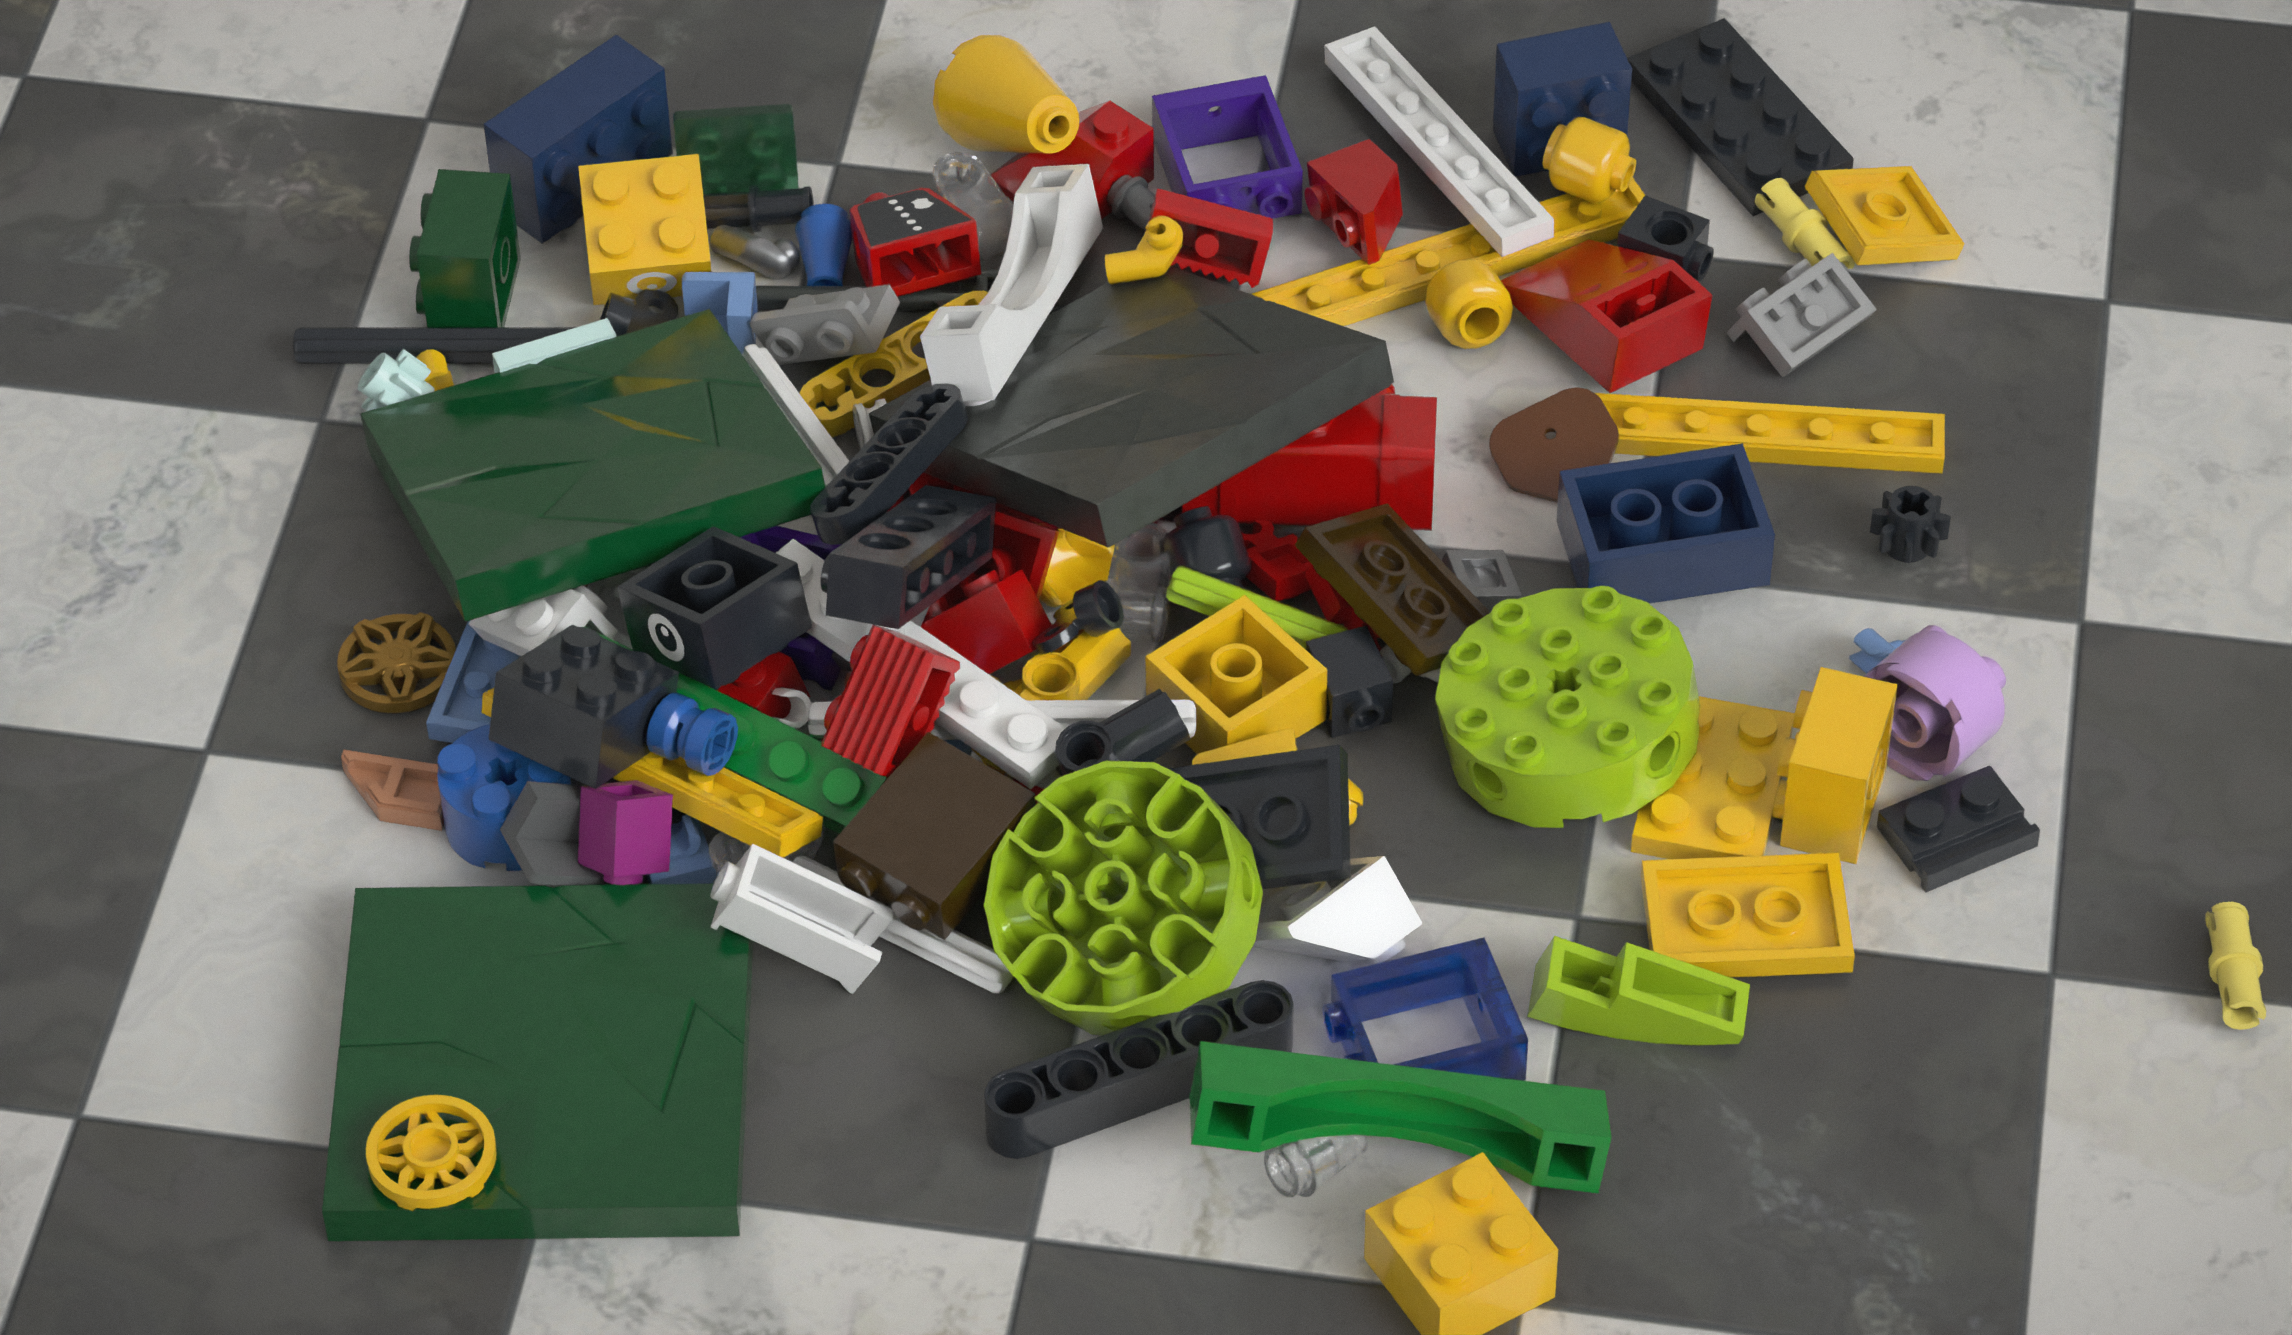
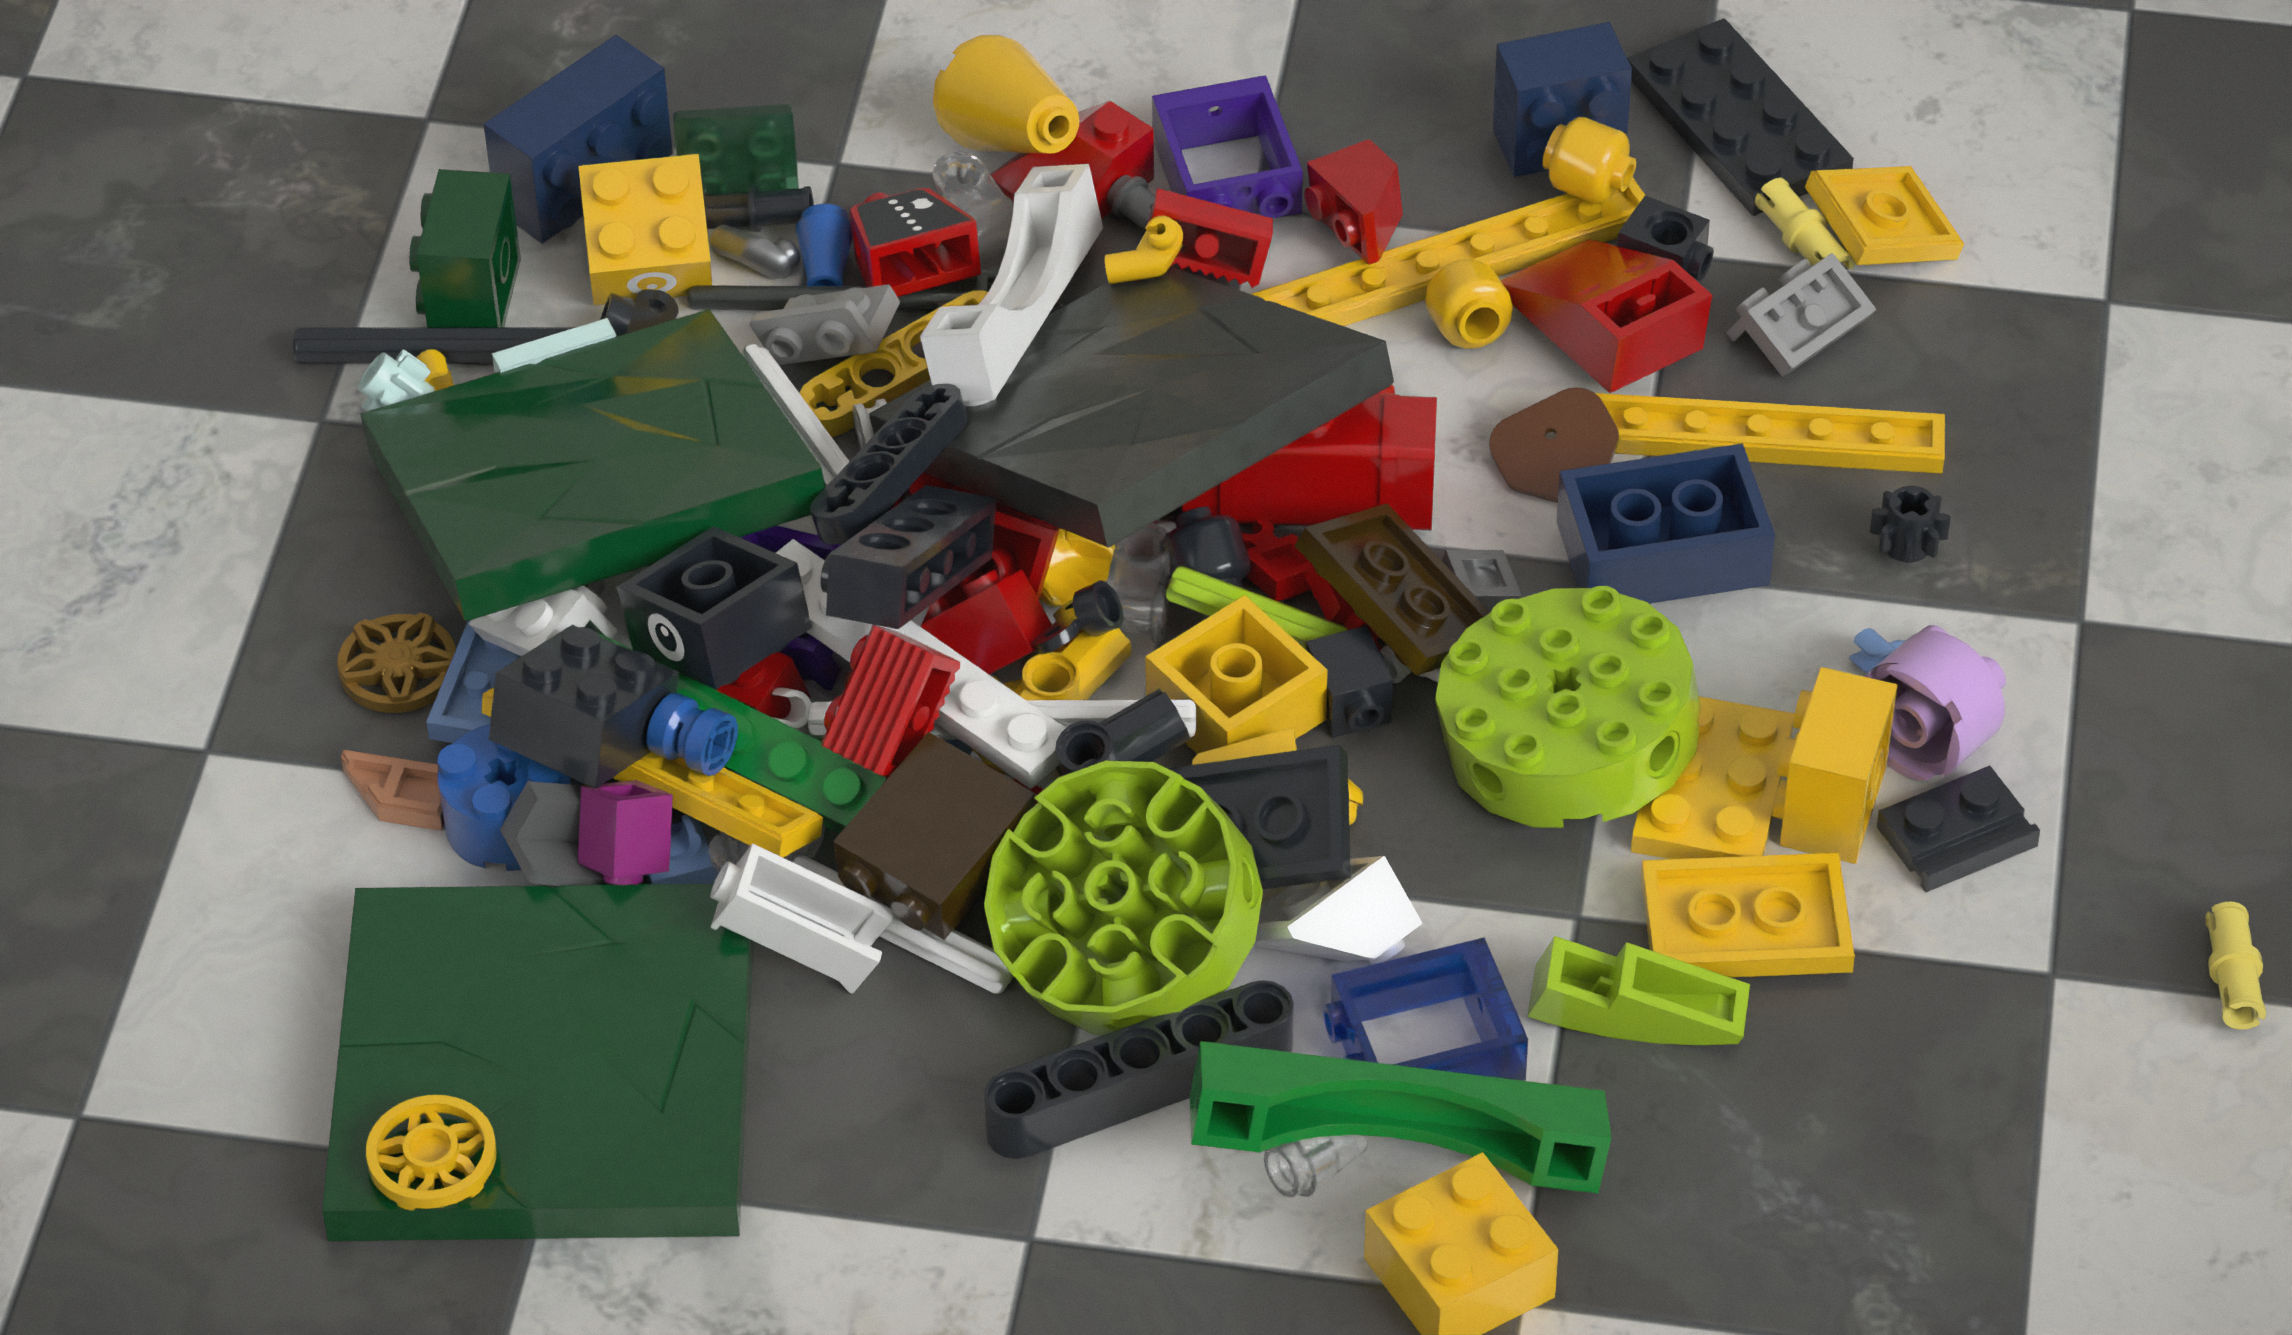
medium blue panel [682,272,758,354] -> none
white plate [1324,26,1554,257] -> none

